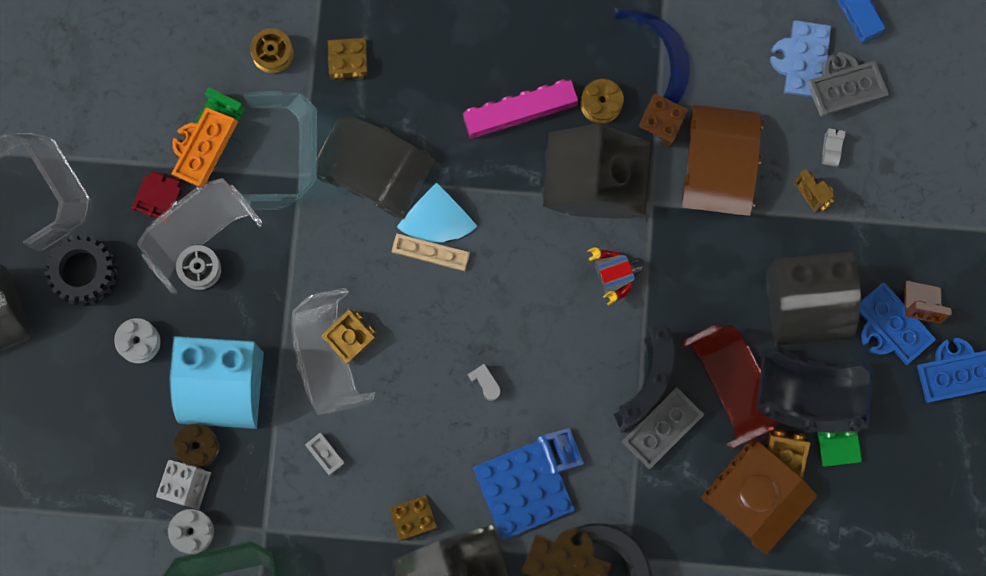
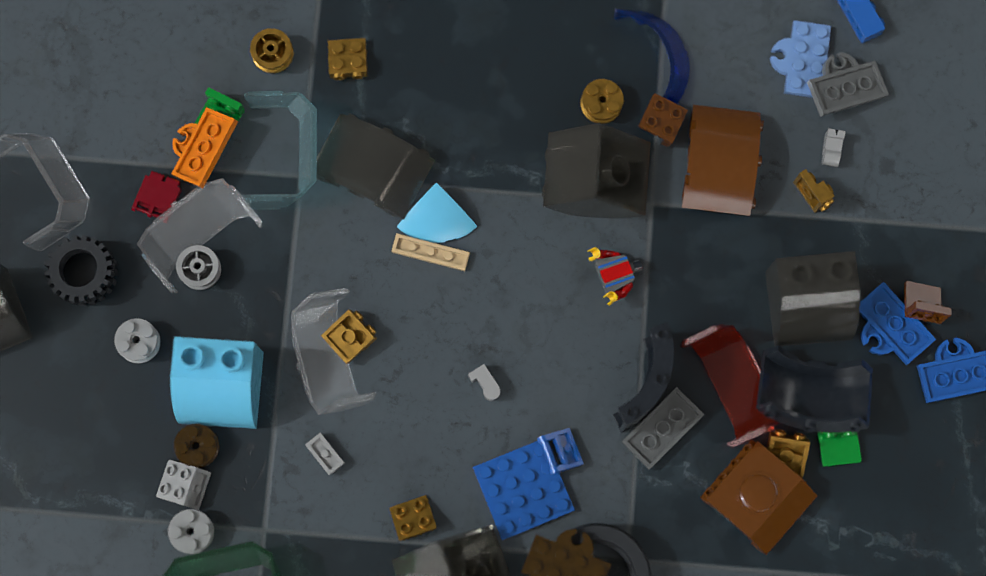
dark pink brick [463,80,578,139] -> none

